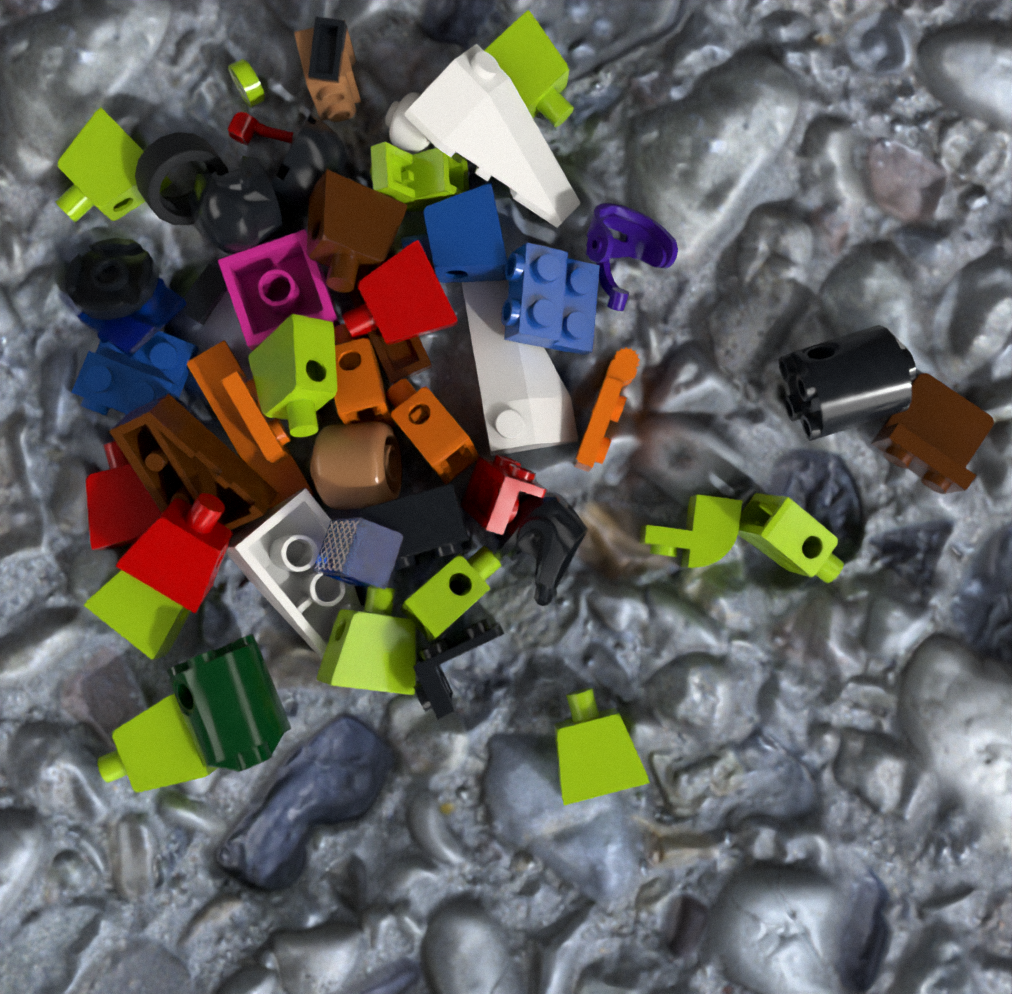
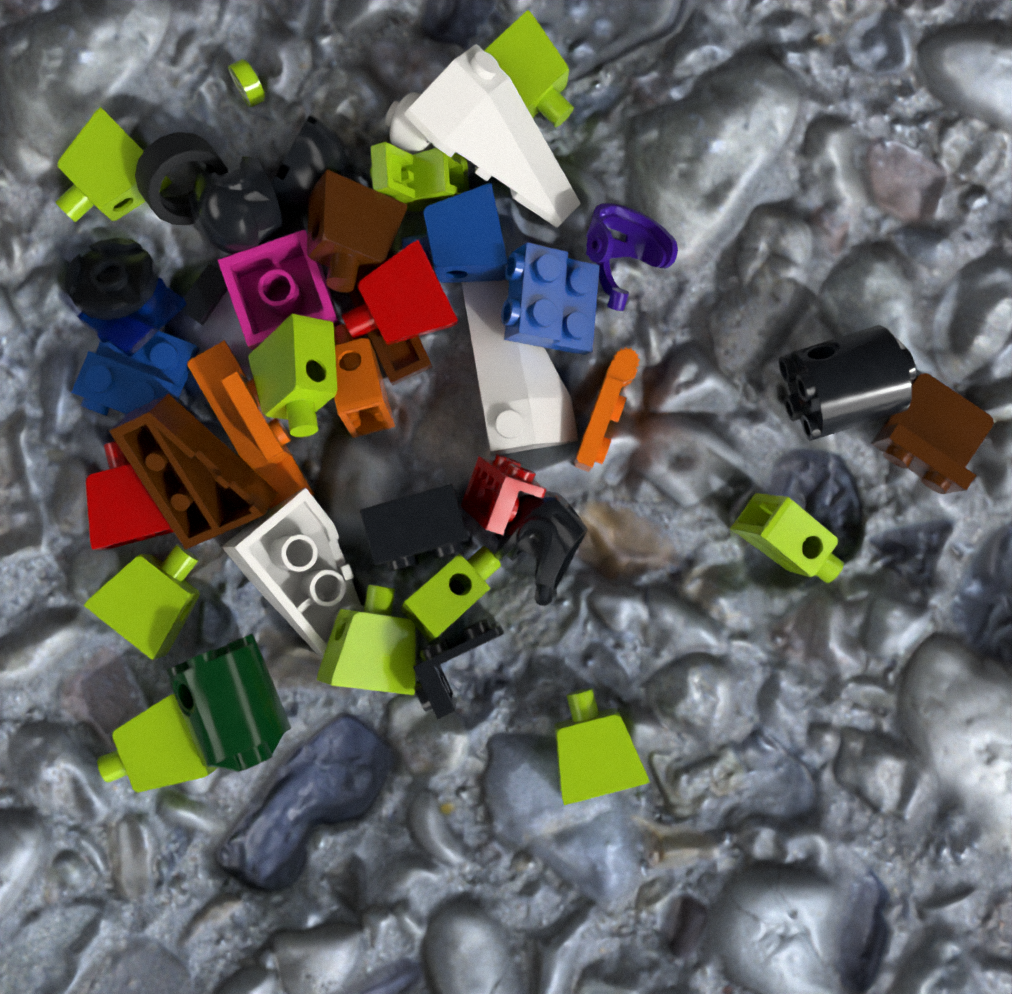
red torso [116,493,233,614] -> none
red hand [227,112,294,145] -> none
medium nougat window [294,21,361,122] -> none
black piece [308,16,347,83] -> none
medium nougat head [310,421,403,510] -> none
clear blue panel [313,518,403,590] -> none
orange torso [386,378,479,485] -> none
lime brick [639,494,743,568] -> none

